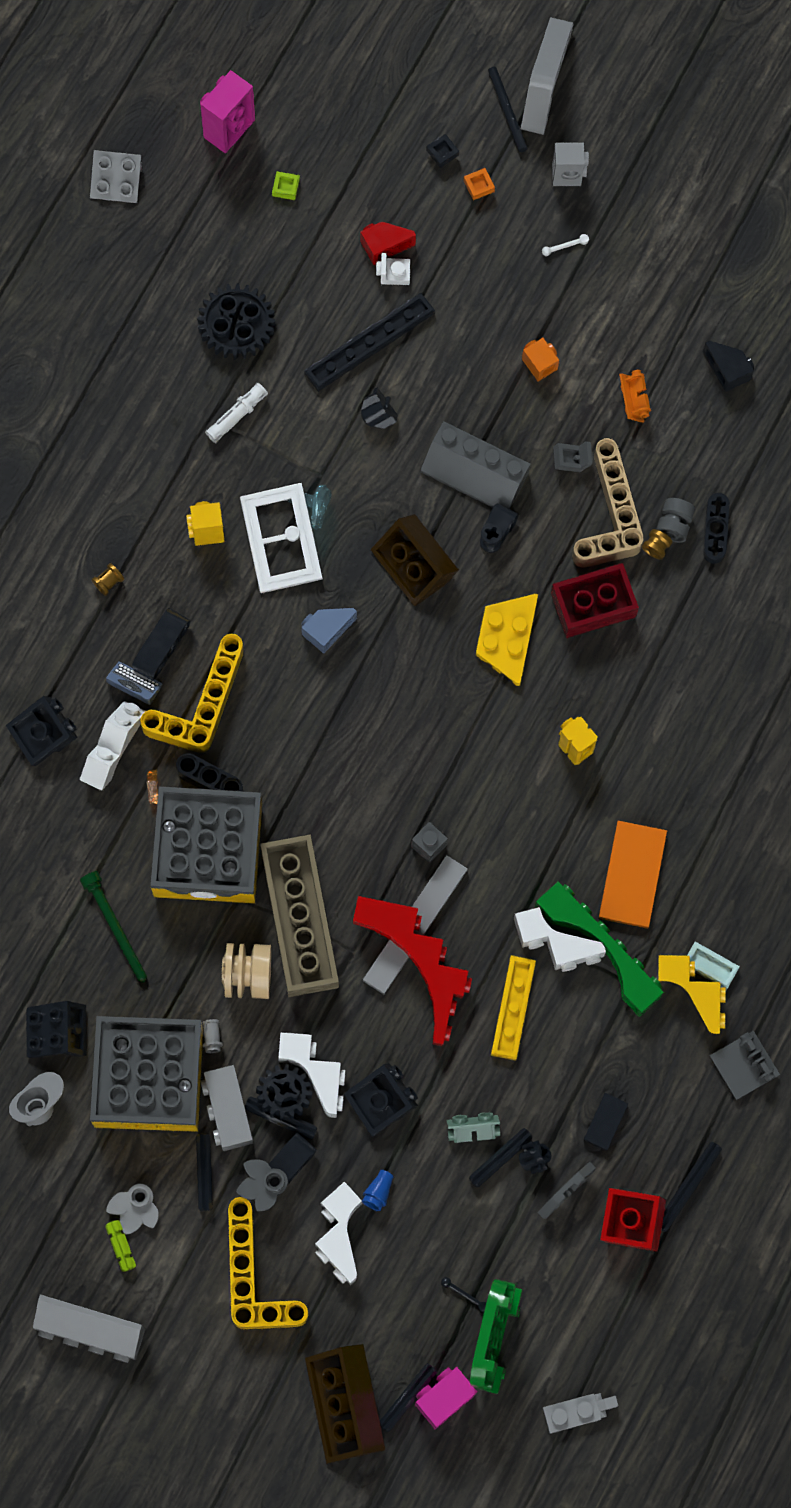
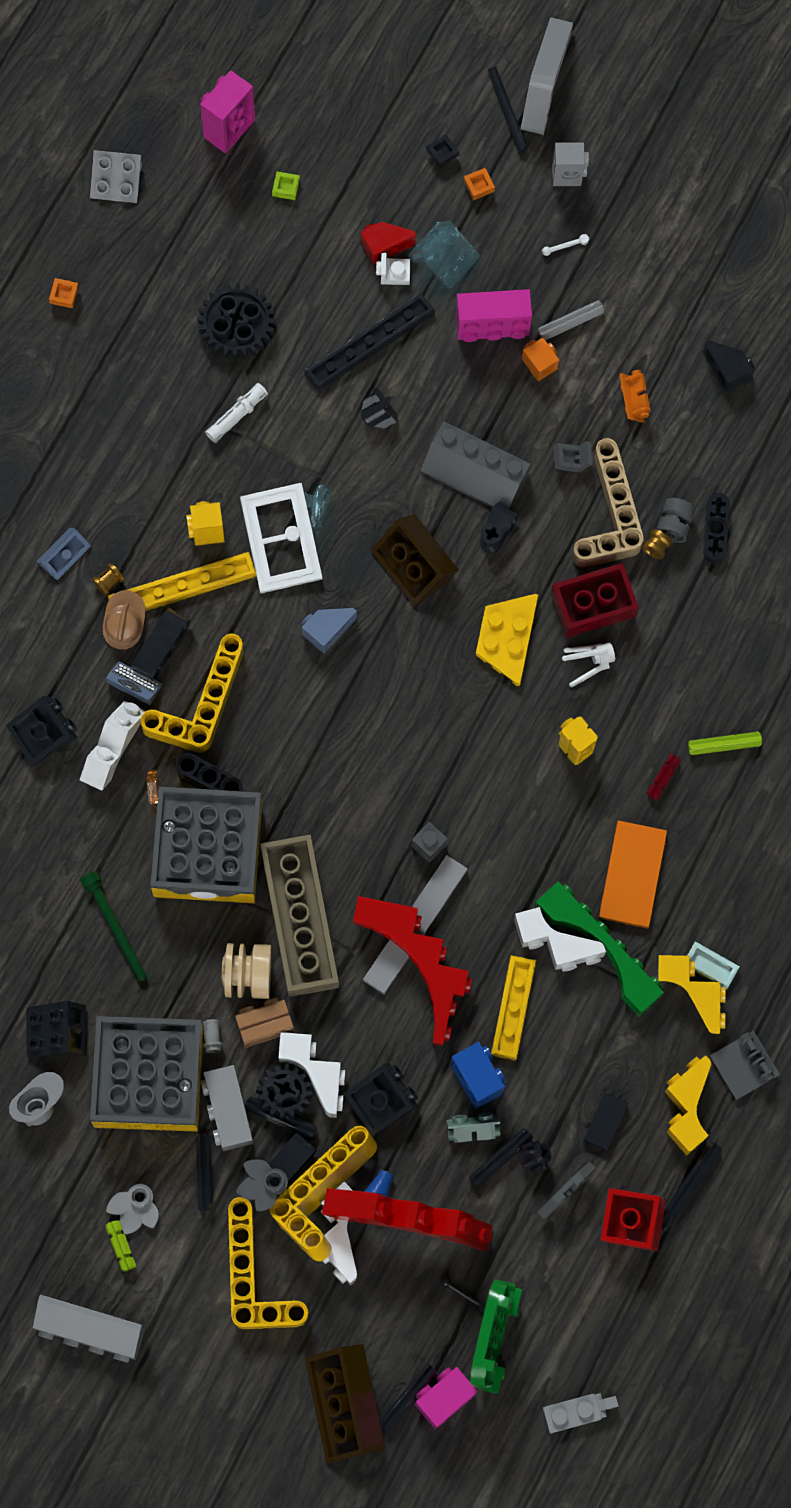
none -> sand blue slope [37,528,91,580]
none -> orange plate [49,278,79,308]
none -> medium nougat piece [103,590,145,649]
none -> yellow tile [108,552,256,611]
none -> medium nougat brick [235,998,294,1048]
none -> yellow beam [270,1126,377,1261]
none -> red arch [322,1188,493,1251]
none -> clear light blue bracket [408,221,480,288]
none -> blue brick [450,1042,506,1110]
none -> dark pink brick [455,289,532,342]
none -> light grey axle [538,300,604,340]
none -> white plant [562,642,615,687]
none -> dark red axle [647,754,681,800]
none -> yellow arch [665,1055,711,1156]
none -> lime axle [688,732,762,755]

